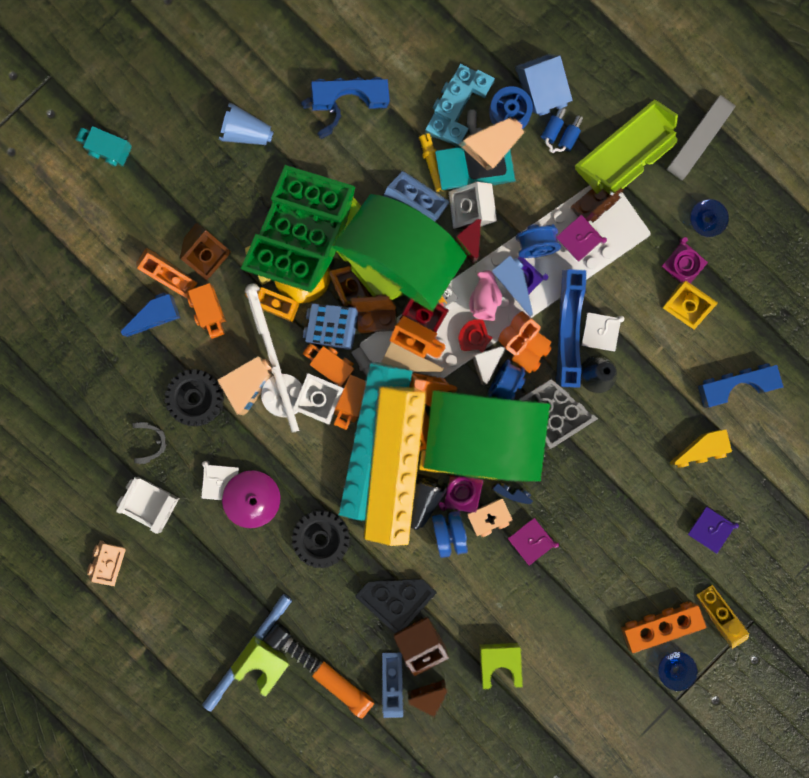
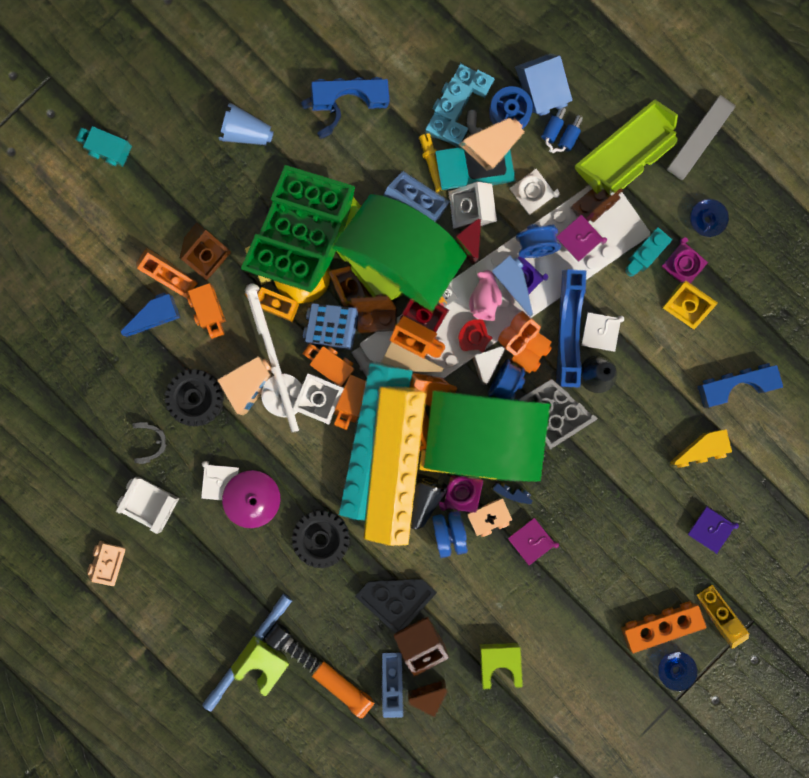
none -> white hat [510,169,560,215]
none -> teal brick [625,227,672,276]

